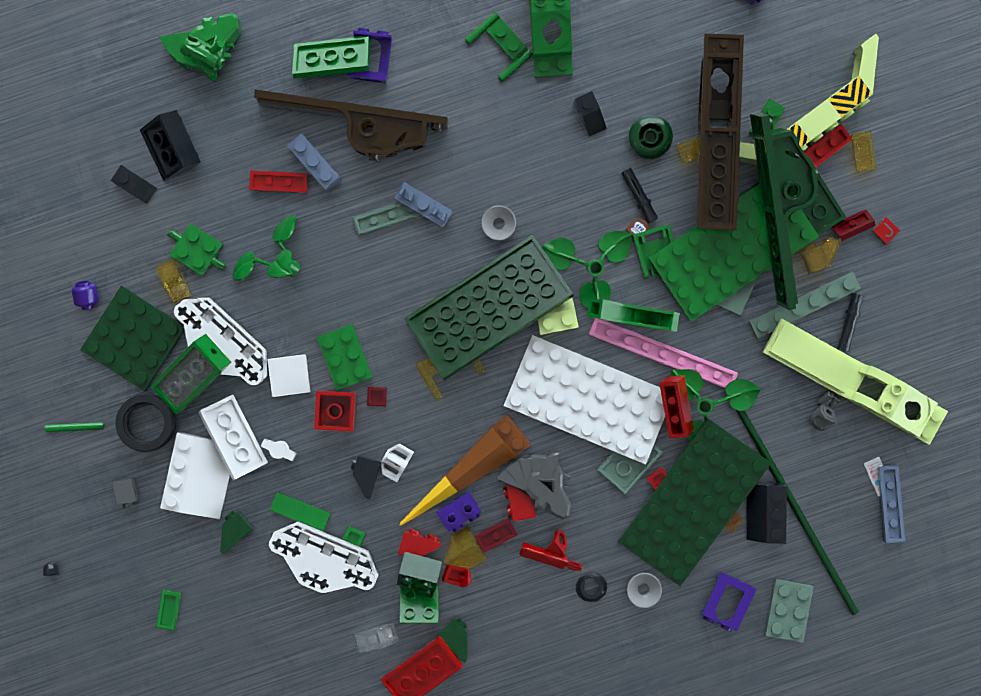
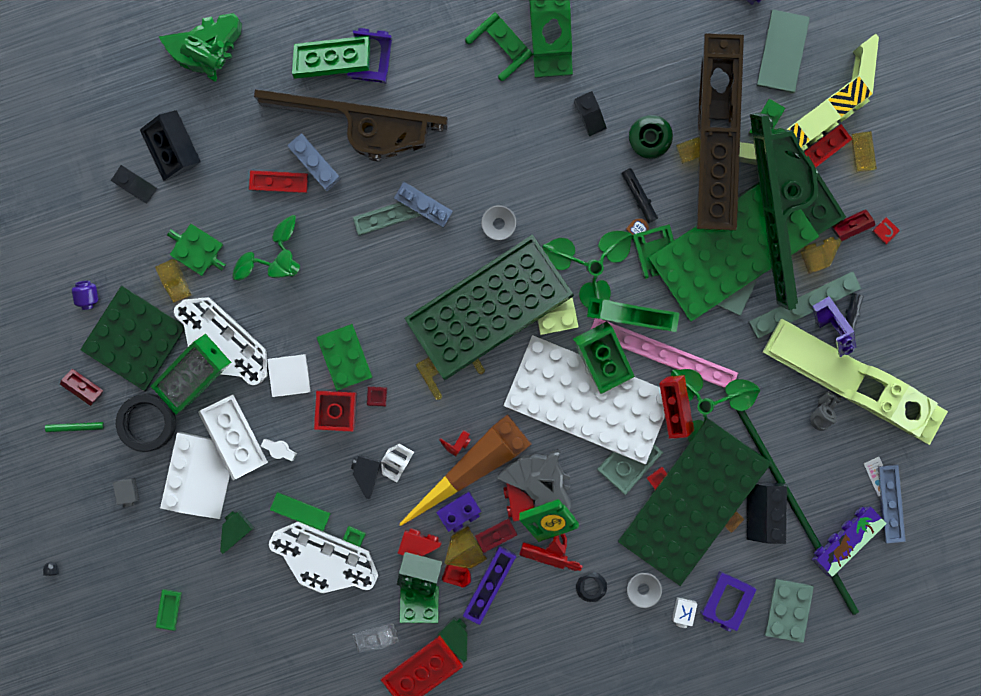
none -> dark red plate [60,369,103,406]
none -> red plate [440,430,471,457]
none -> dark purple brick [463,546,516,625]
none -> green container [519,499,579,542]
none -> green slope [573,321,635,394]
none -> white brick [672,597,697,628]
none -> sand green tile [757,10,810,93]
none -> dark purple panel [812,297,857,357]
none -> brick [812,506,887,577]

